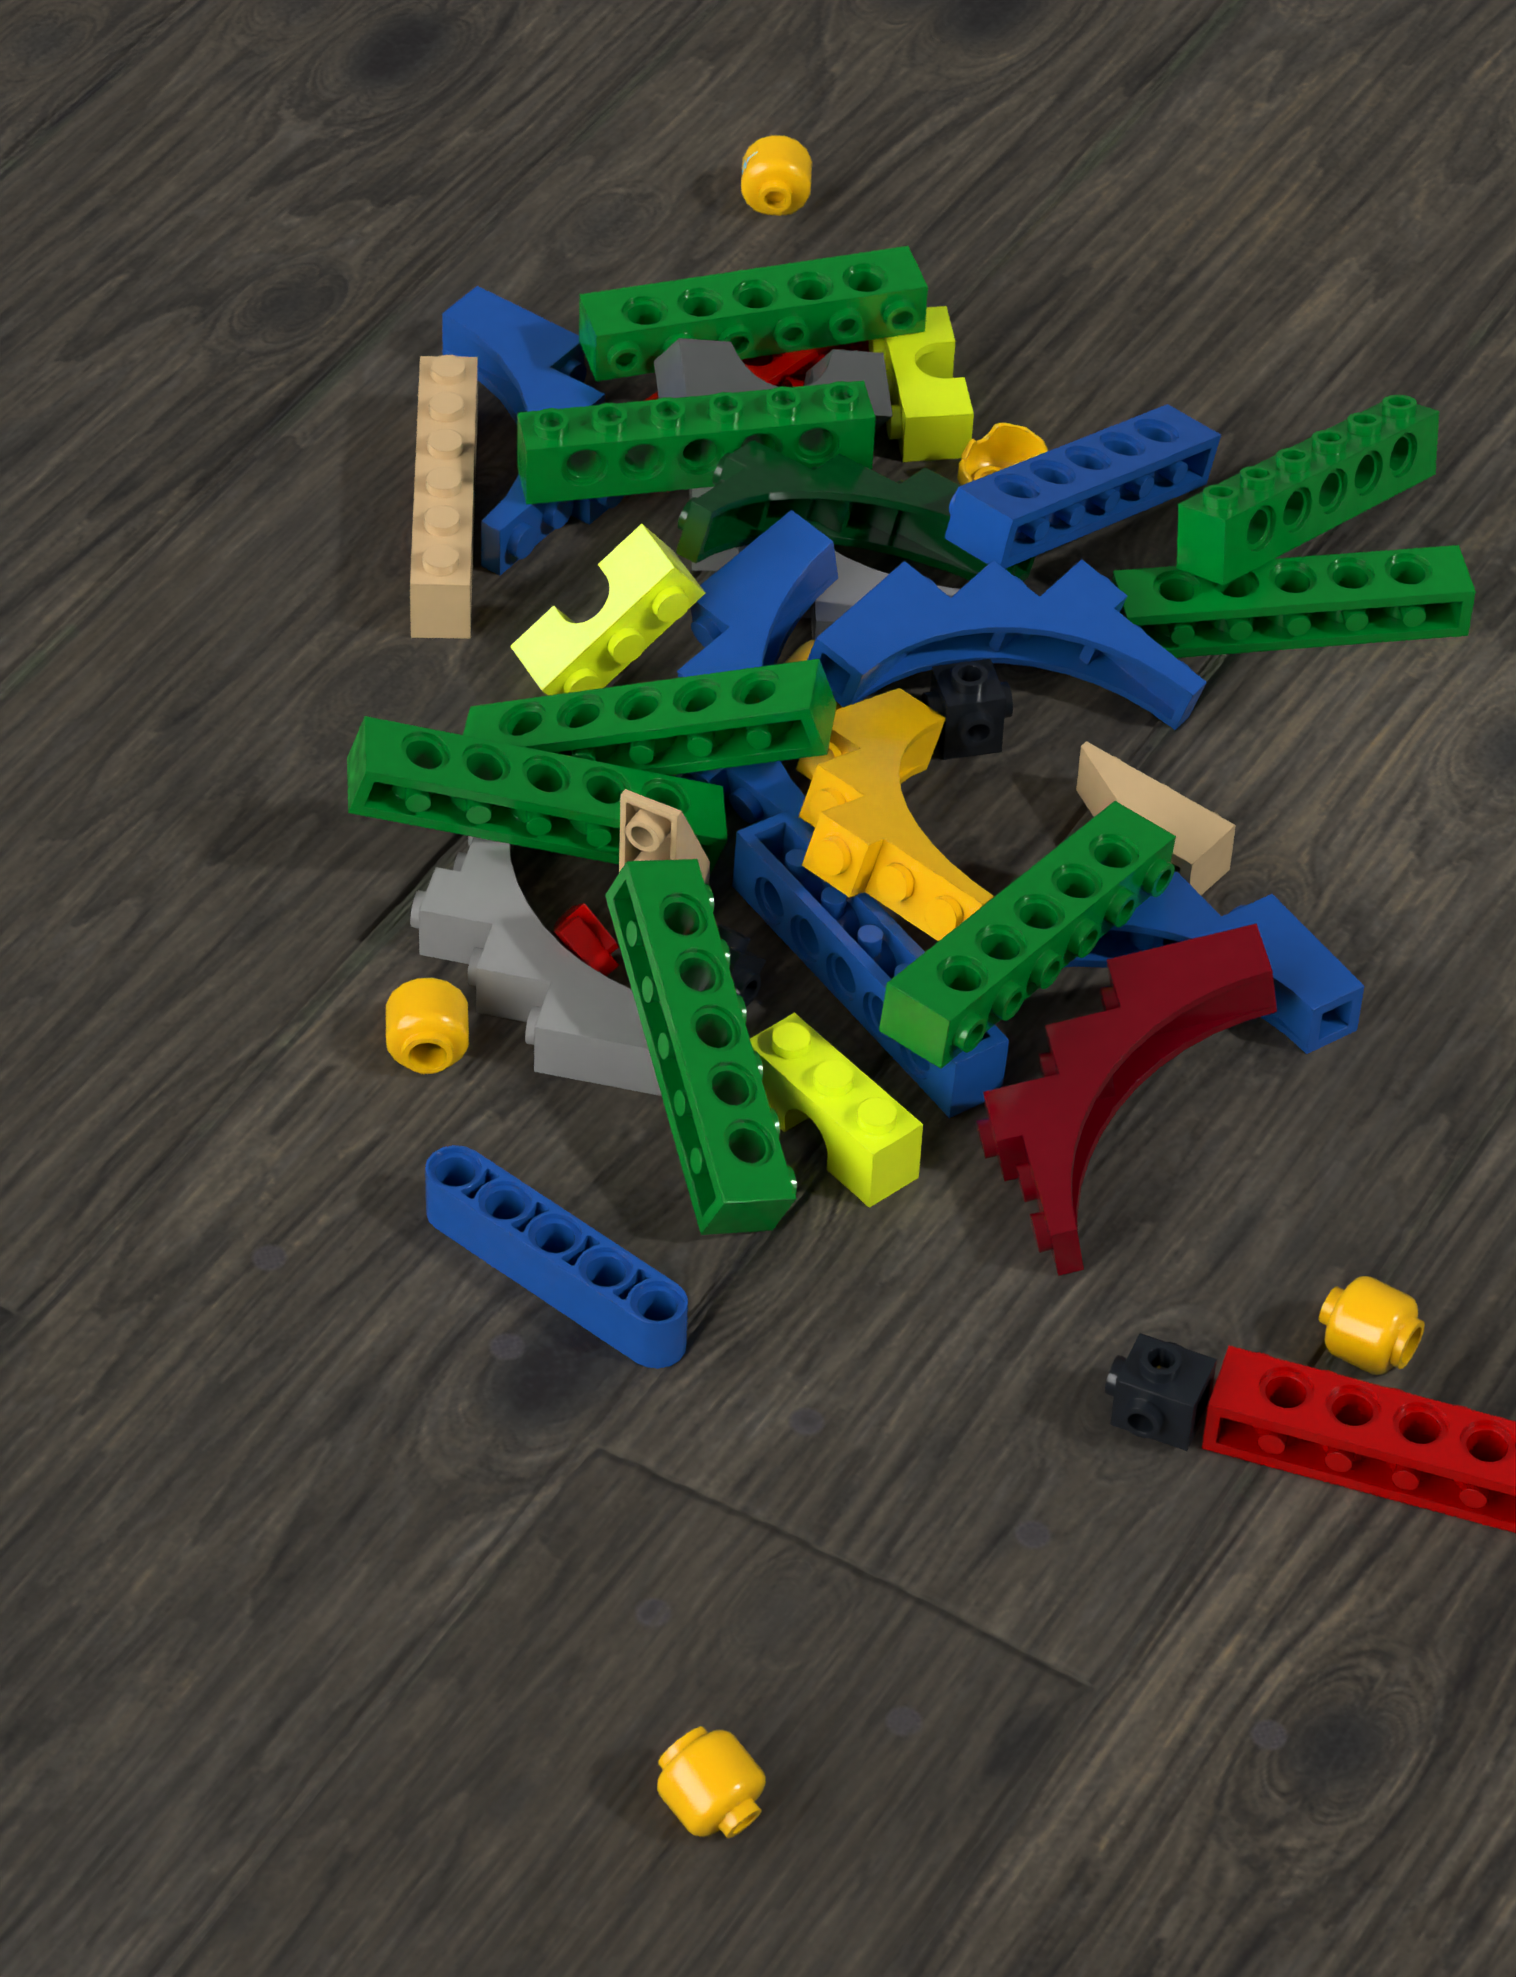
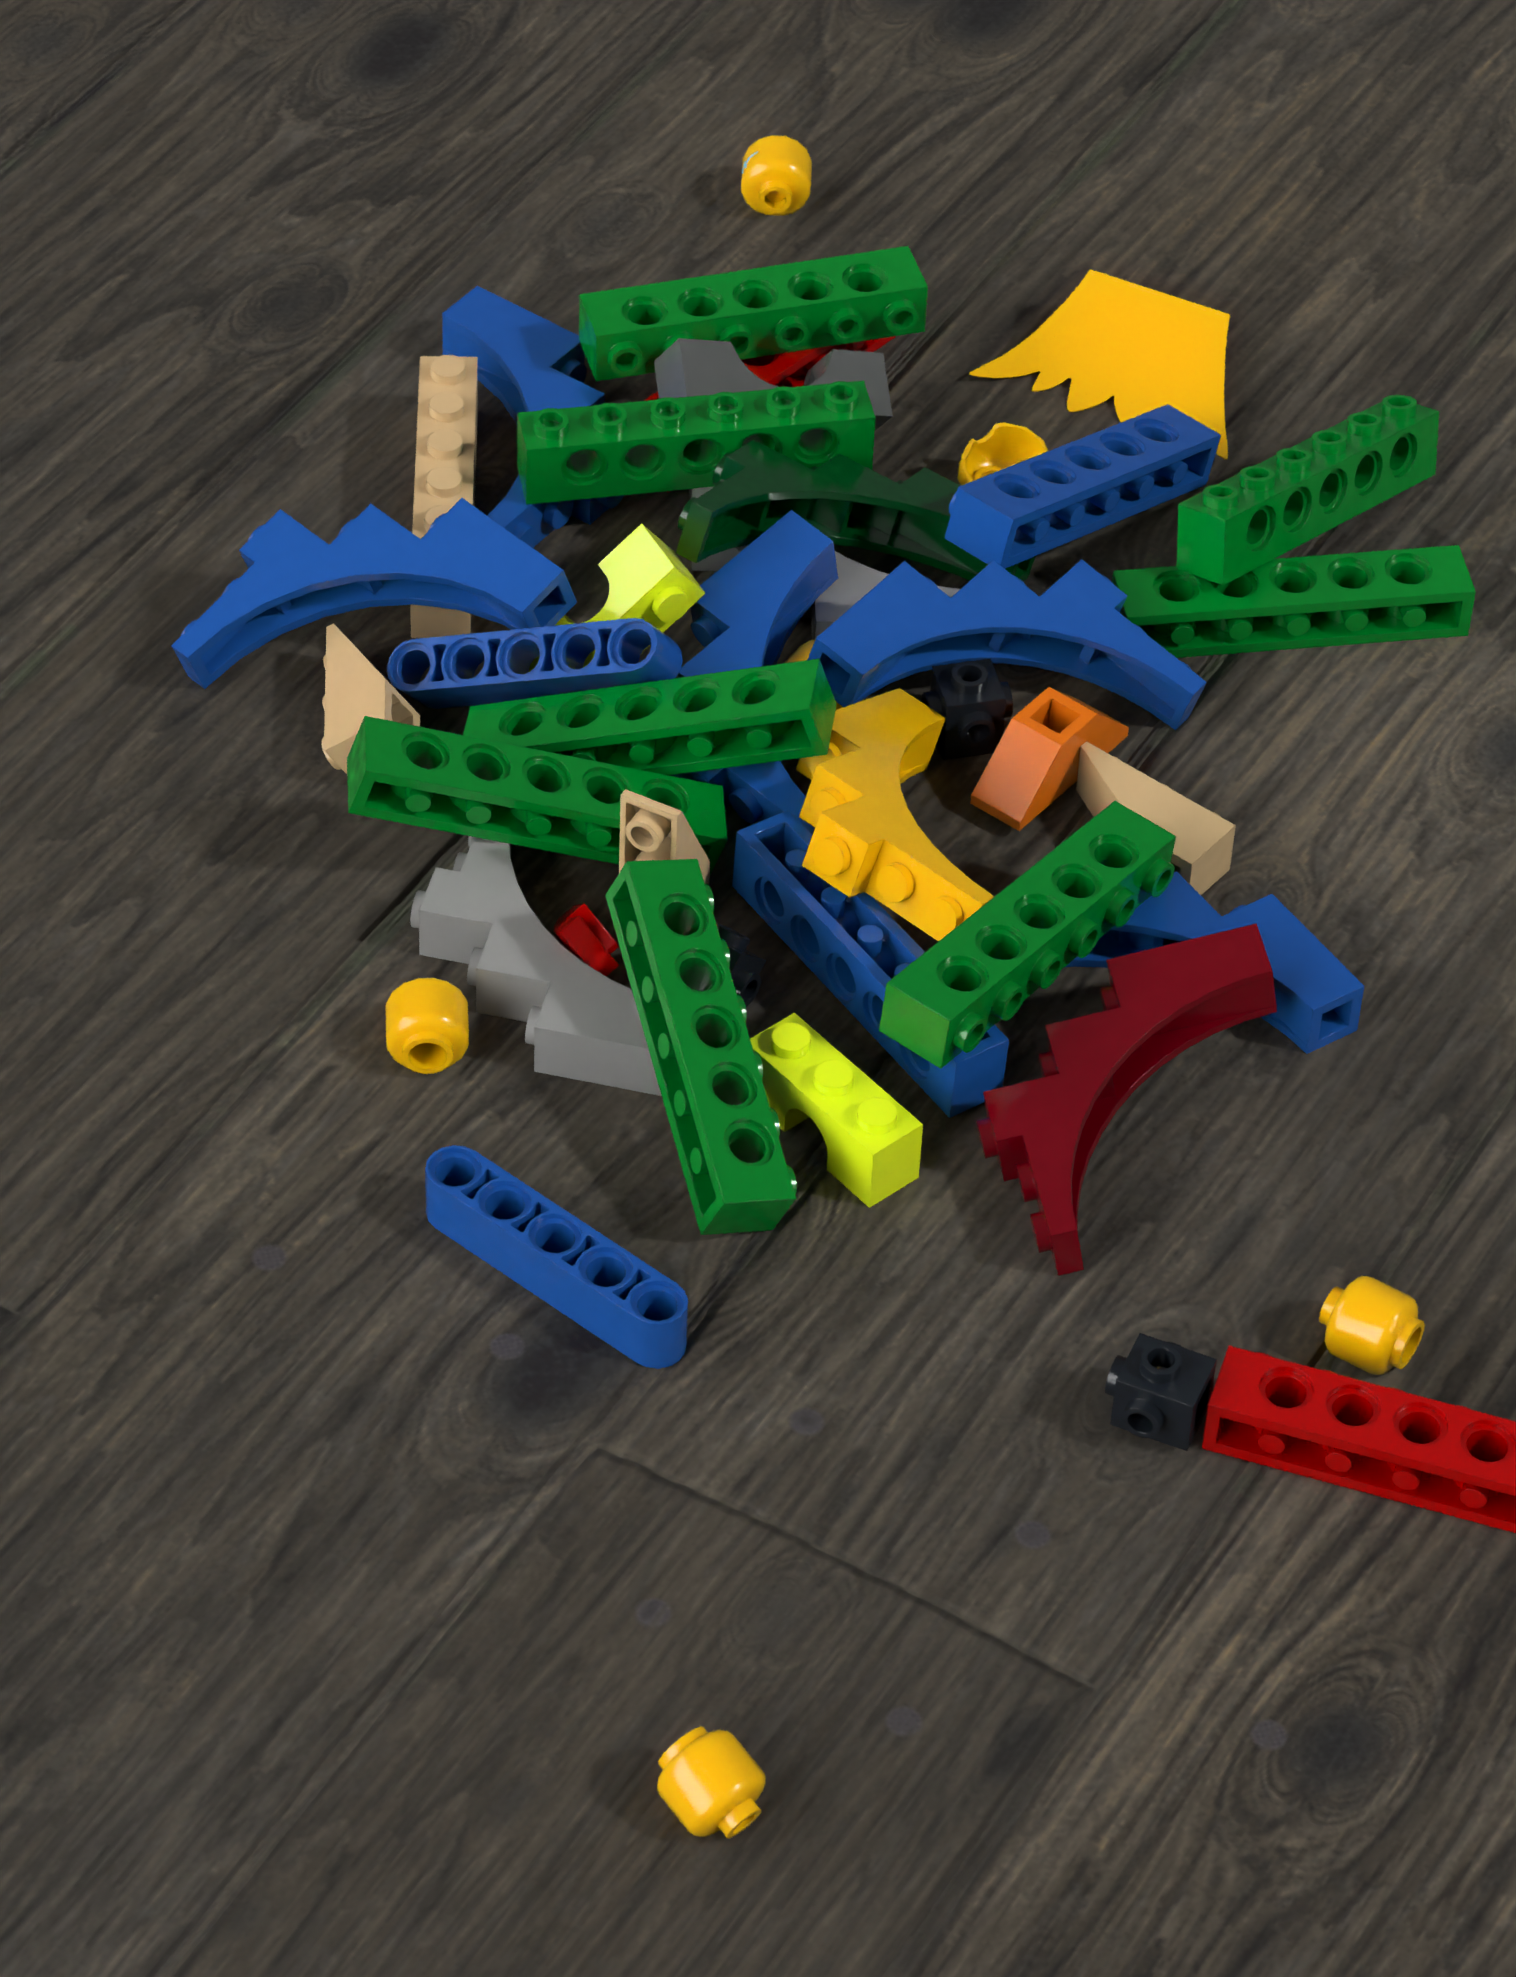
neon yellow arch [869,306,974,462] -> none
none -> blue arch [172,498,577,689]
none -> tan slope [321,623,420,774]
none -> blue beam [387,618,683,709]
none -> yellow piece [969,269,1230,460]
none -> orange slope [970,687,1129,831]

